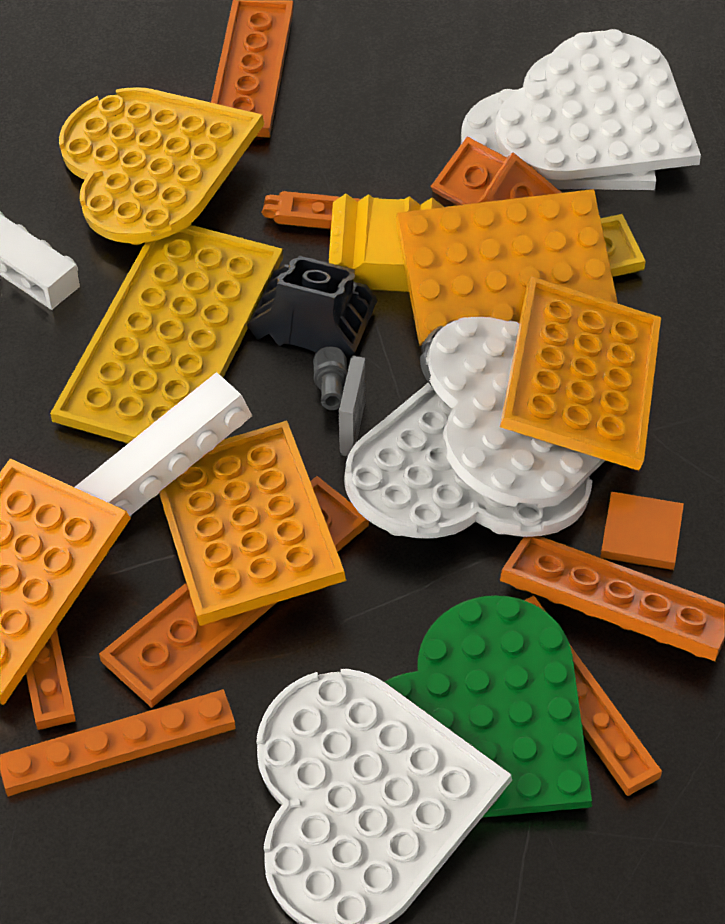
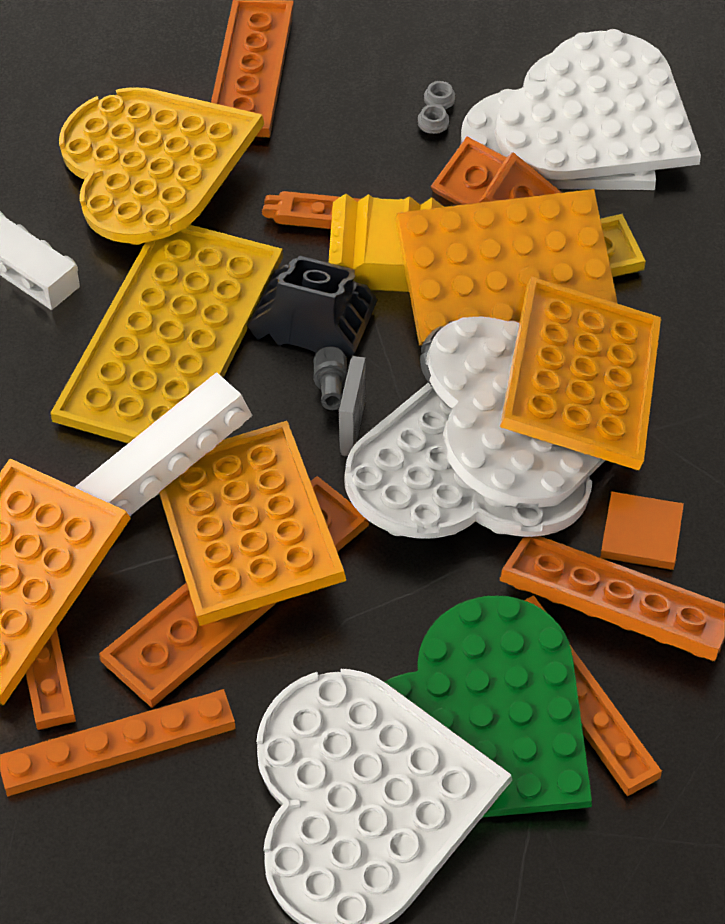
none -> light grey plate [418,104,449,134]
none -> light grey plate [424,81,455,109]

